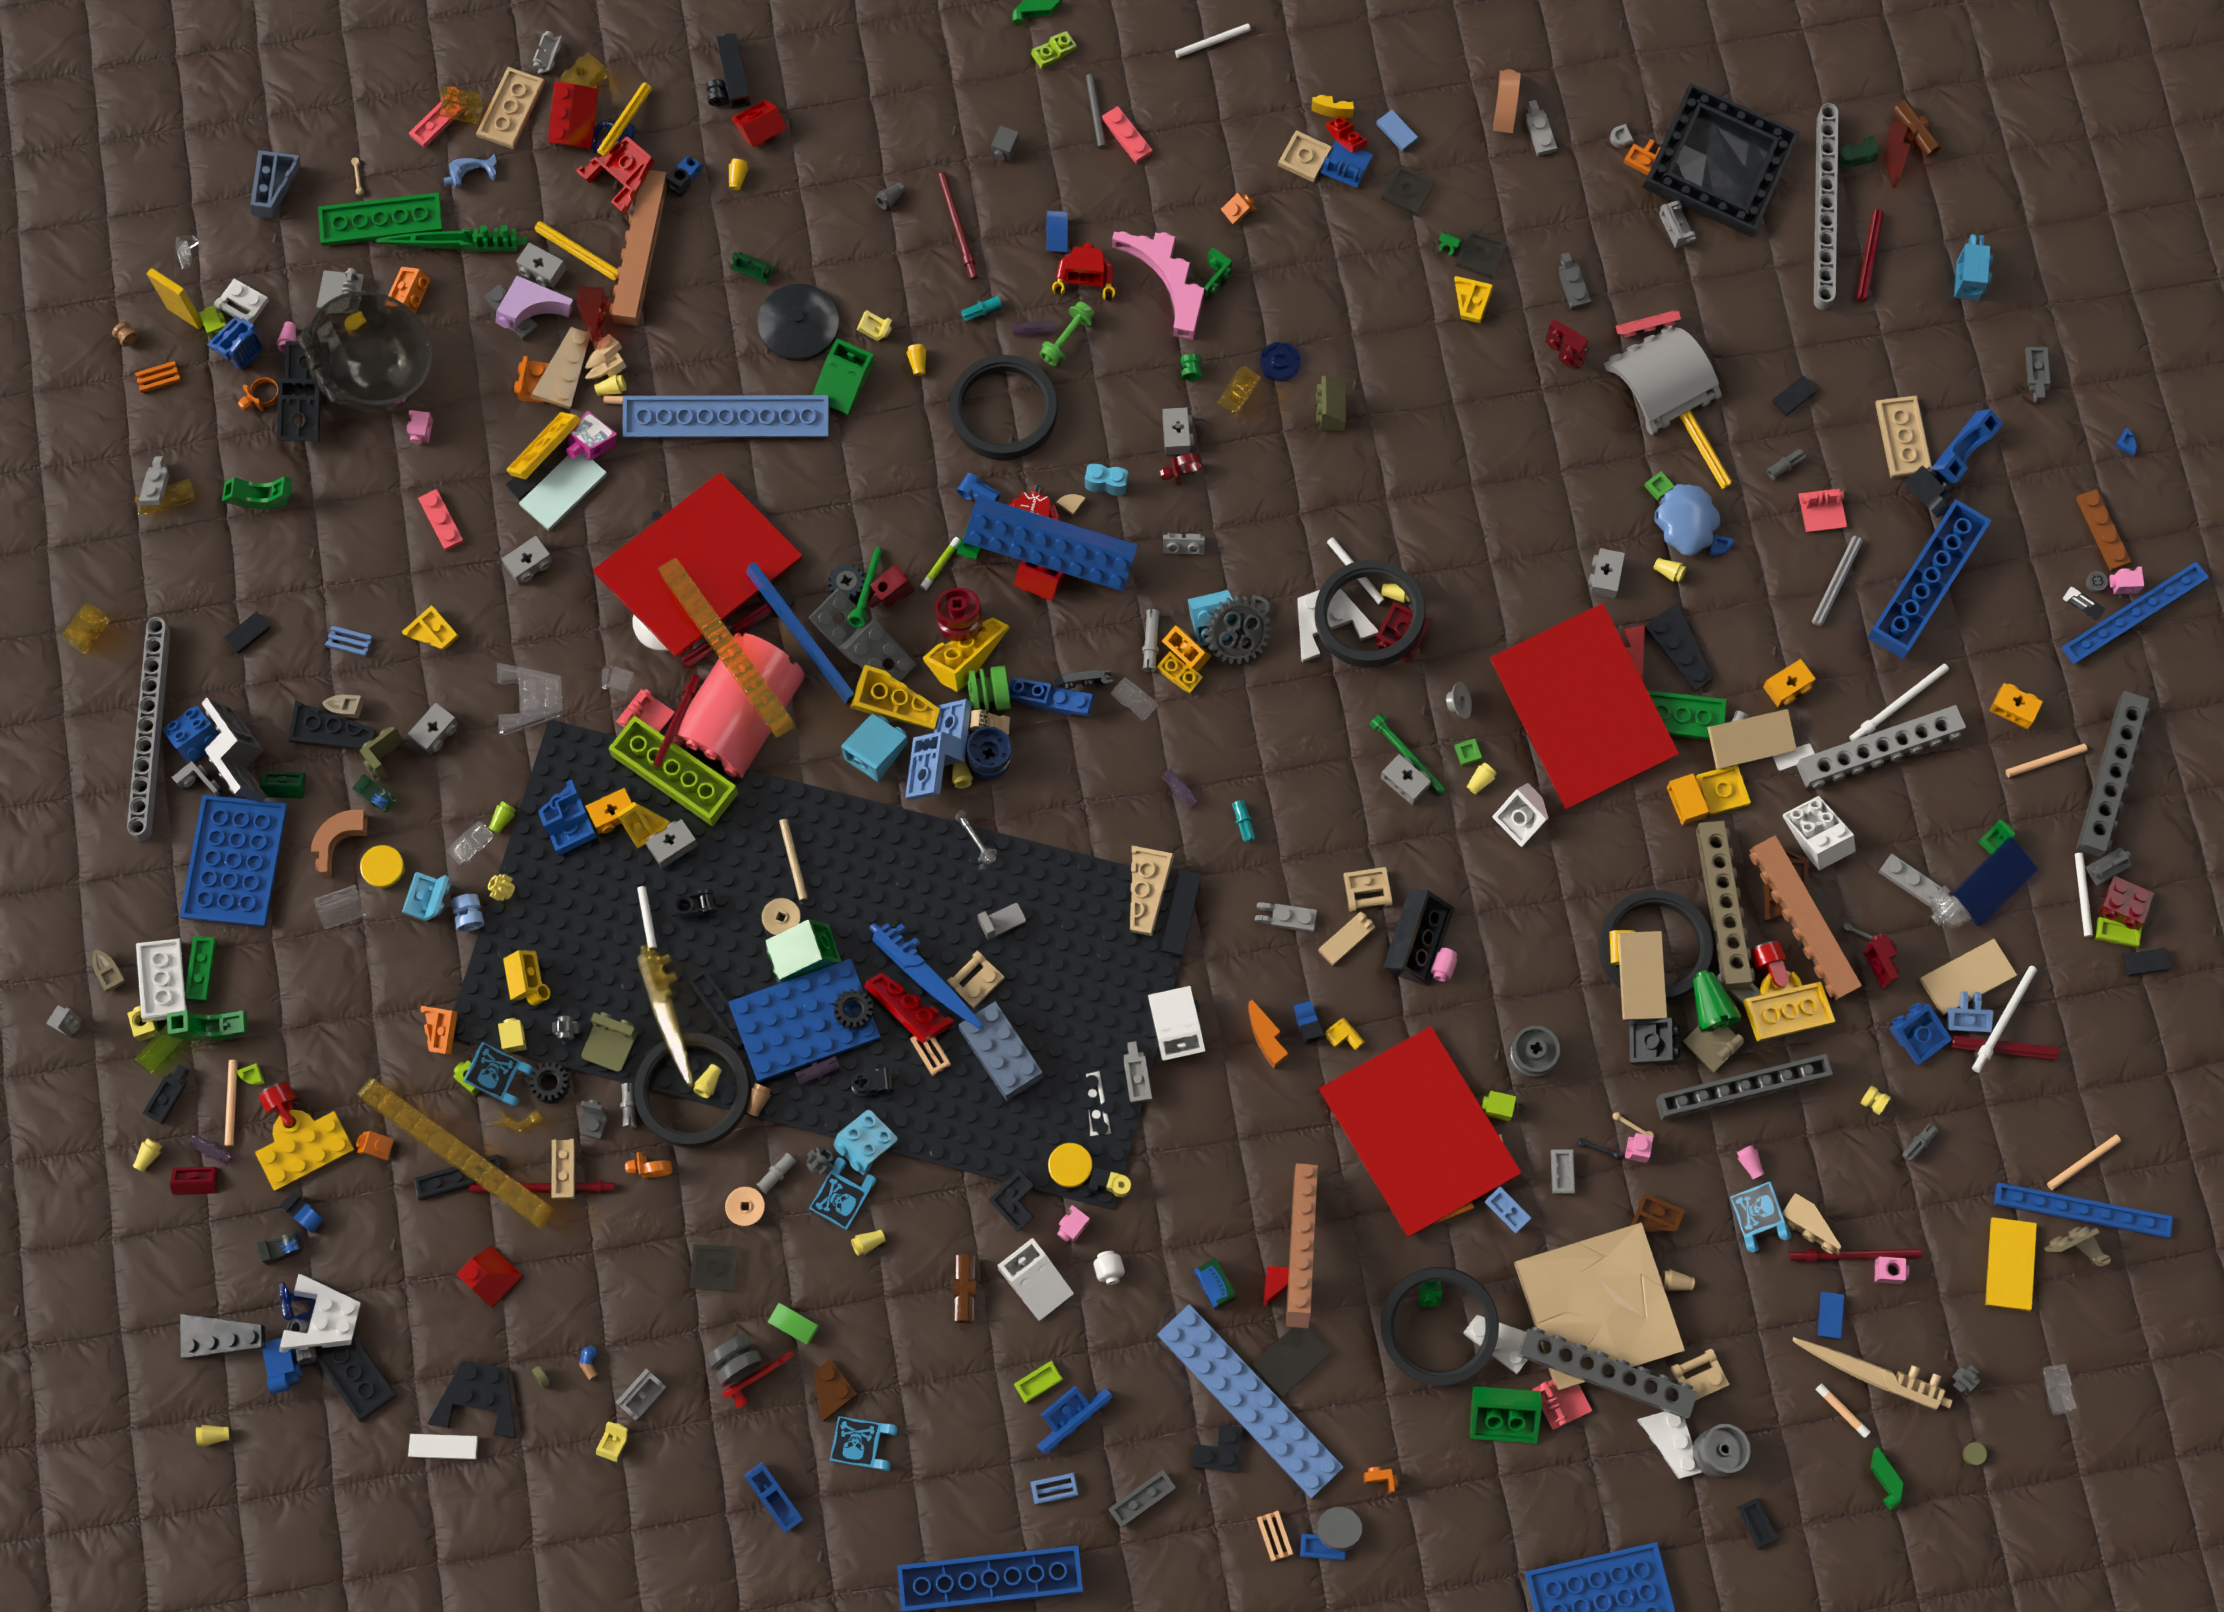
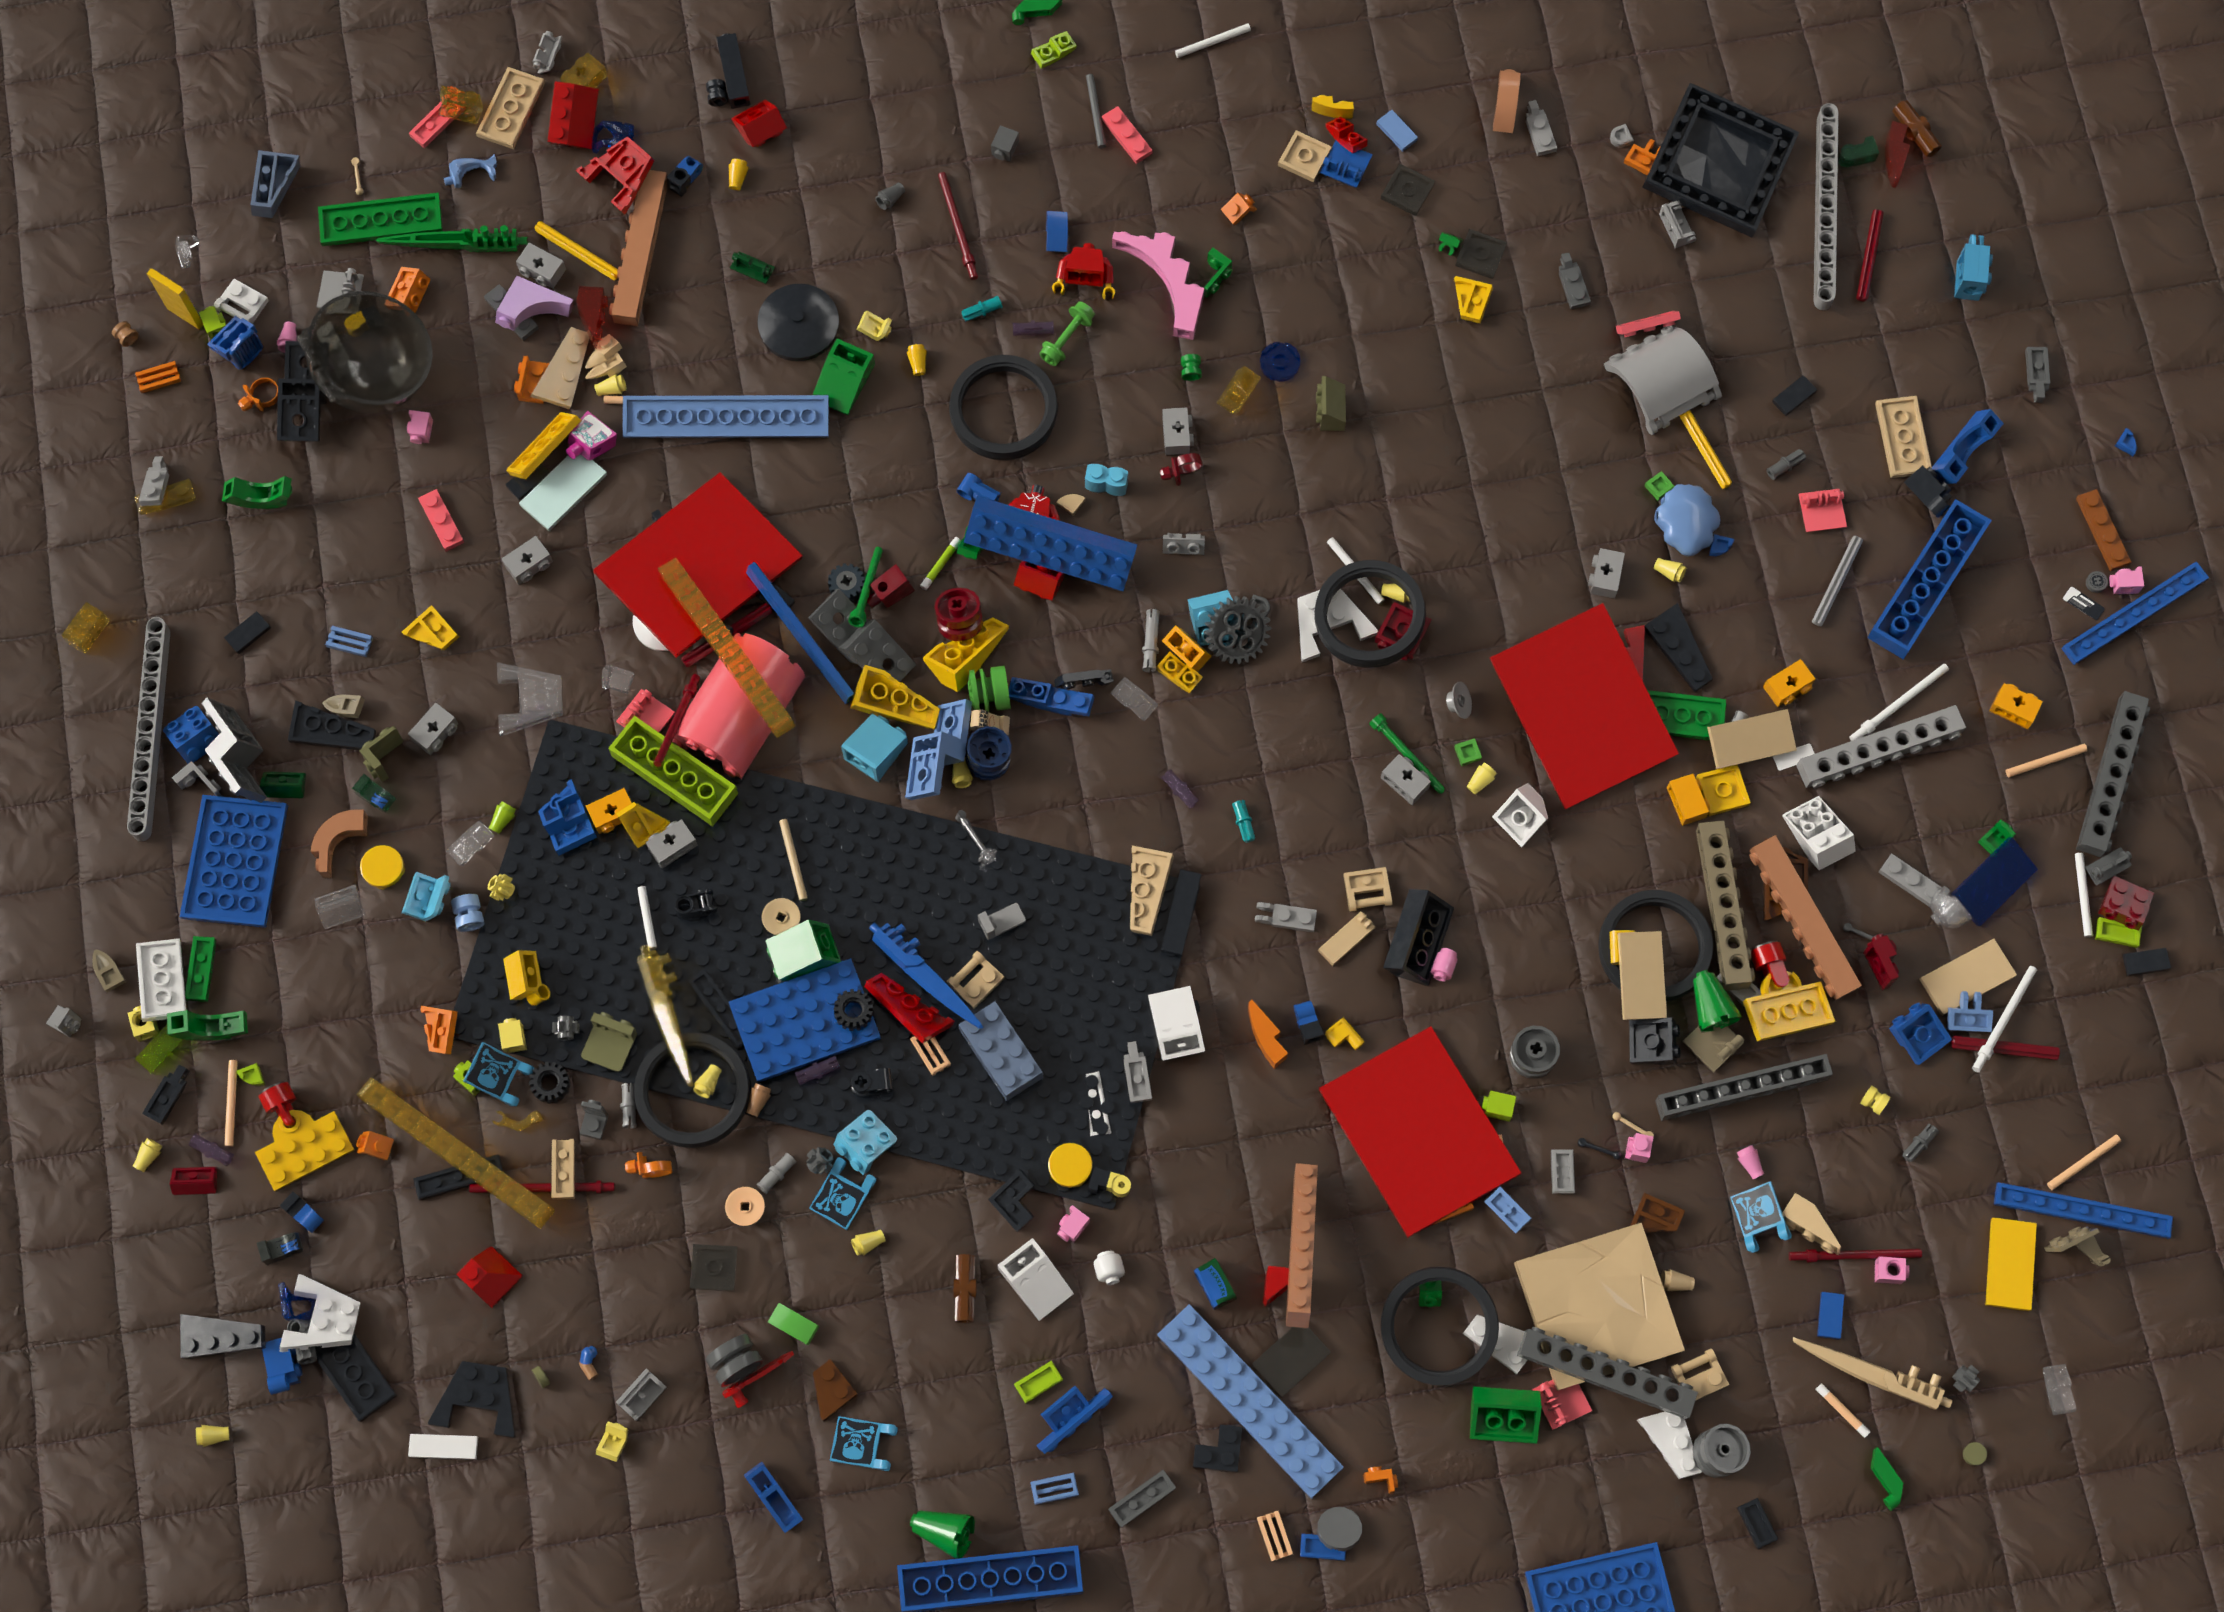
yellow axle [597,82,652,157] -> none
dark red plate [1545,319,1589,369] -> none
none -> green cone [910,1510,976,1559]

